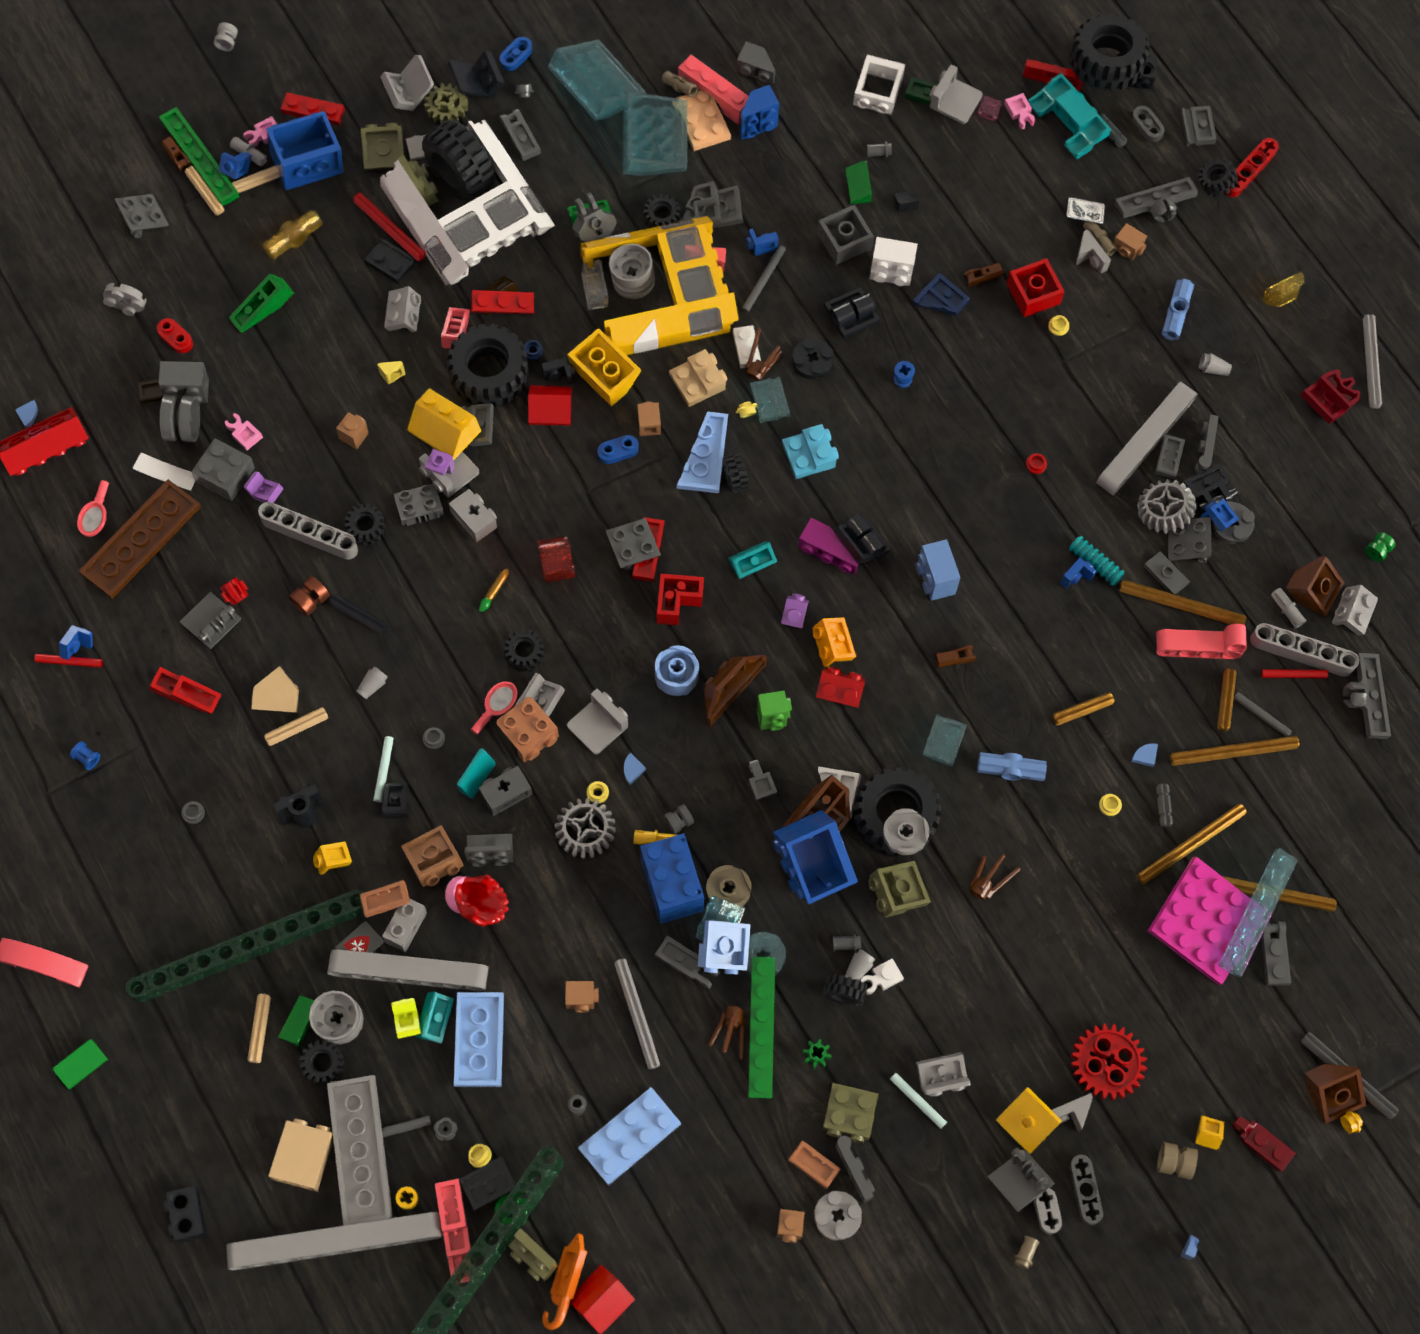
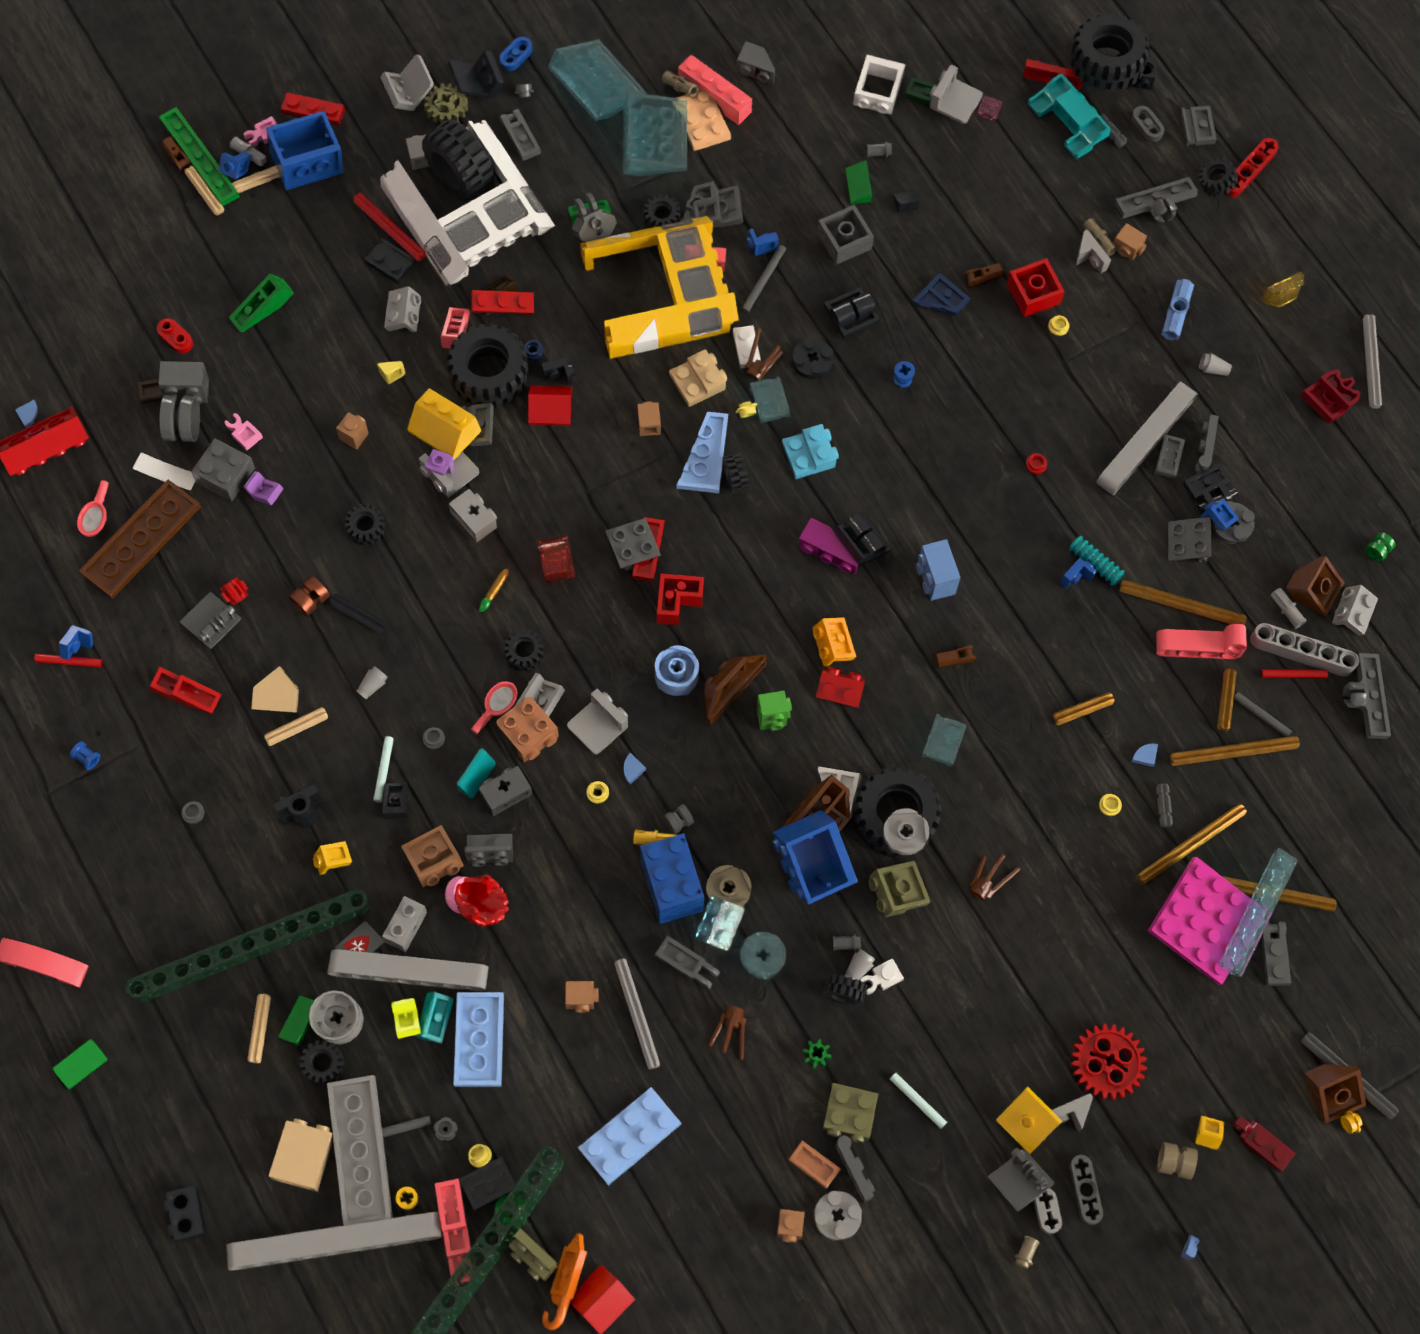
light grey plate [103,283,146,316] -> none
dark grey hinge [115,194,169,238] -> none
light grey wheel [214,23,238,51] -> none
light grey beam [258,502,358,560] -> none
clear yellow piece [262,210,323,259] -> none
nougat plate [360,880,410,917] -> none
olive plate [361,123,404,170] -> none
dark grey hinge [394,484,444,526] -> none
olive plate [397,155,438,206] -> none
light grey gear [555,798,616,859] -> none
yellow slope [567,328,641,406] -> none
dark grey pin [568,1095,587,1116] -> none
clear hinge [581,260,608,310] -> none
blue plate [598,435,639,464] -> none
light grey wheel [609,244,655,299] -> none
light blue plate [698,921,750,974] -> none
teal slope [728,541,777,579] -> none
blue slope [740,85,779,140] -> none
dark grey plate [748,760,777,801] -> none
green plate [748,957,775,1099] -> none
medium lavender bracket [781,593,809,628] -> none
white piece [869,237,917,286] -> none
light grey bracket [916,1052,971,1096] -> none
medium blue piece [977,752,1047,781] -> none
bright pink plate [1004,93,1035,129] -> none
white sticker [1067,198,1105,223] -> none
light grey gear [1137,479,1196,534] -> none
dark grey plate [1143,551,1190,595] -> none

